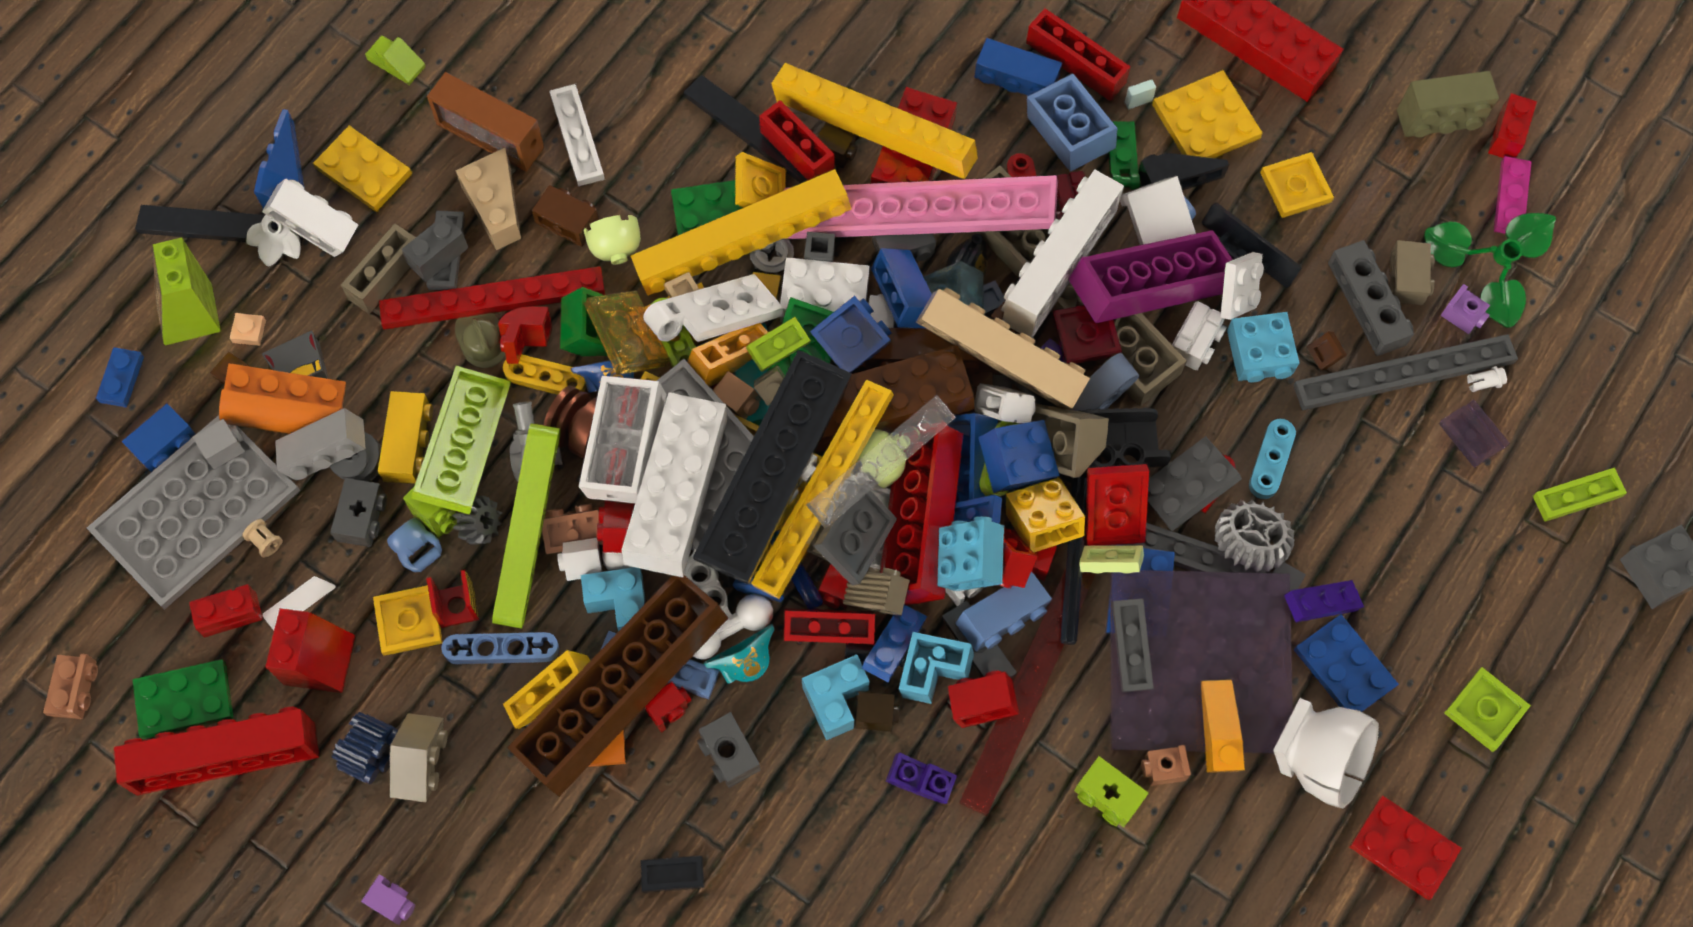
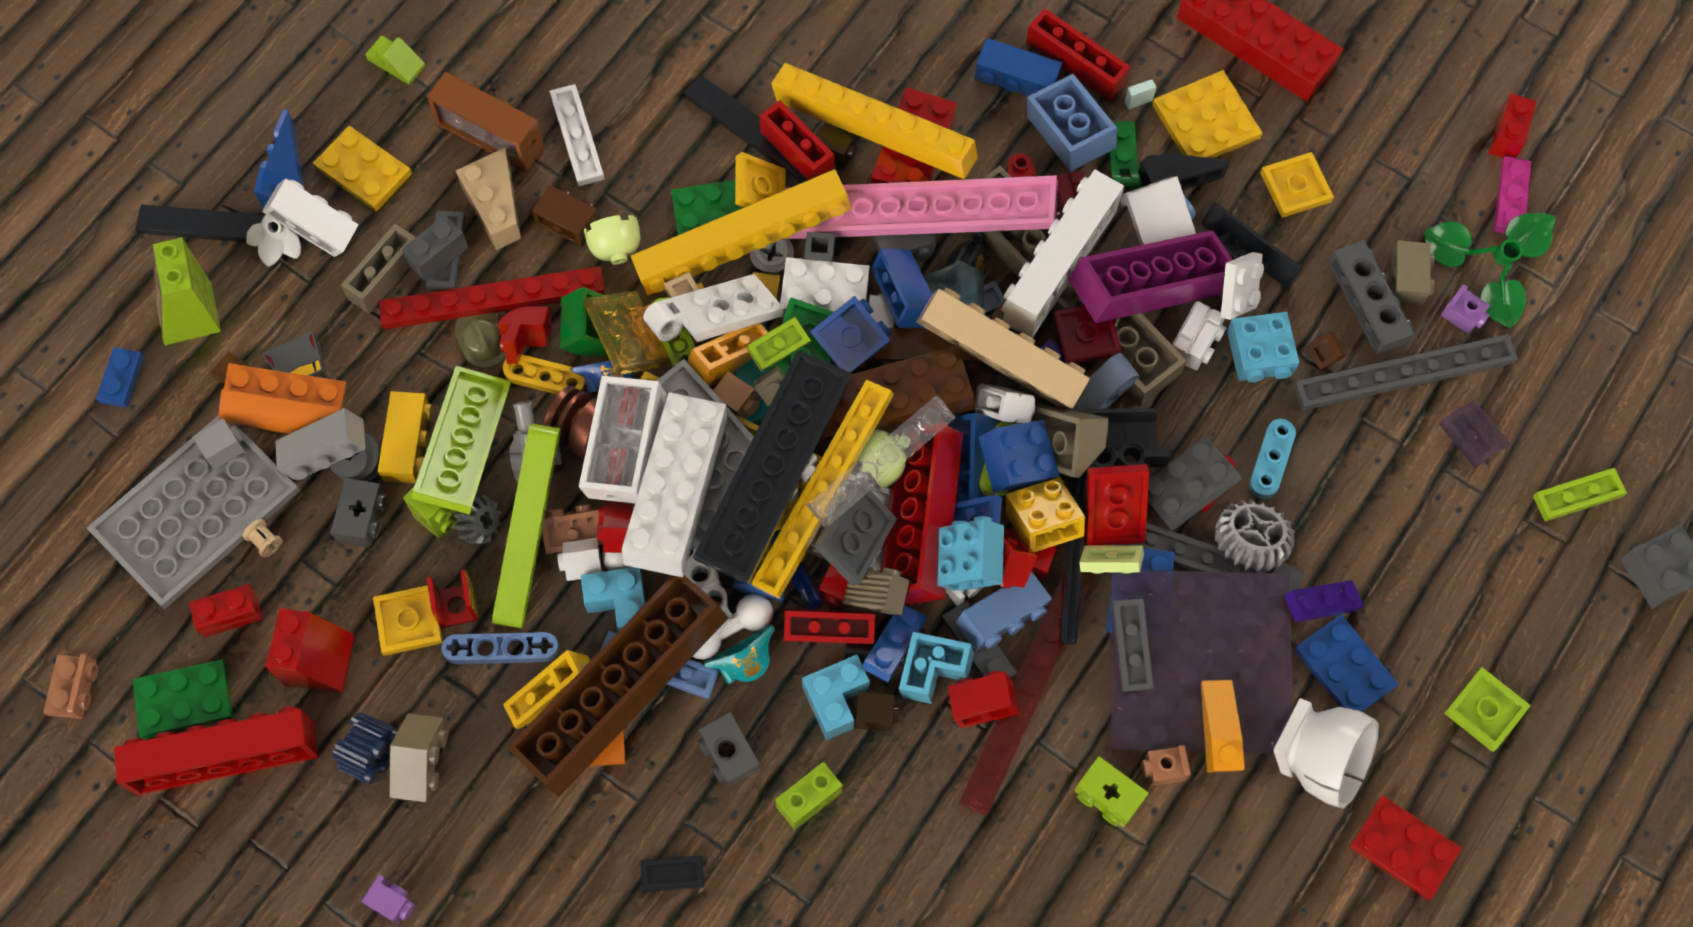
blue brick [122,404,196,472] -> none
light nougat plate [230,313,266,346] -> none
white sticker [262,576,336,631] -> none
medium blue piece [387,518,442,572] -> none
red brick [644,681,692,733] -> none
dark purple slope [885,752,957,804] -> none
olive brick [1397,71,1499,138] -> none
white pin [1467,366,1507,392] -> none
none -> lime brick [775,762,843,830]

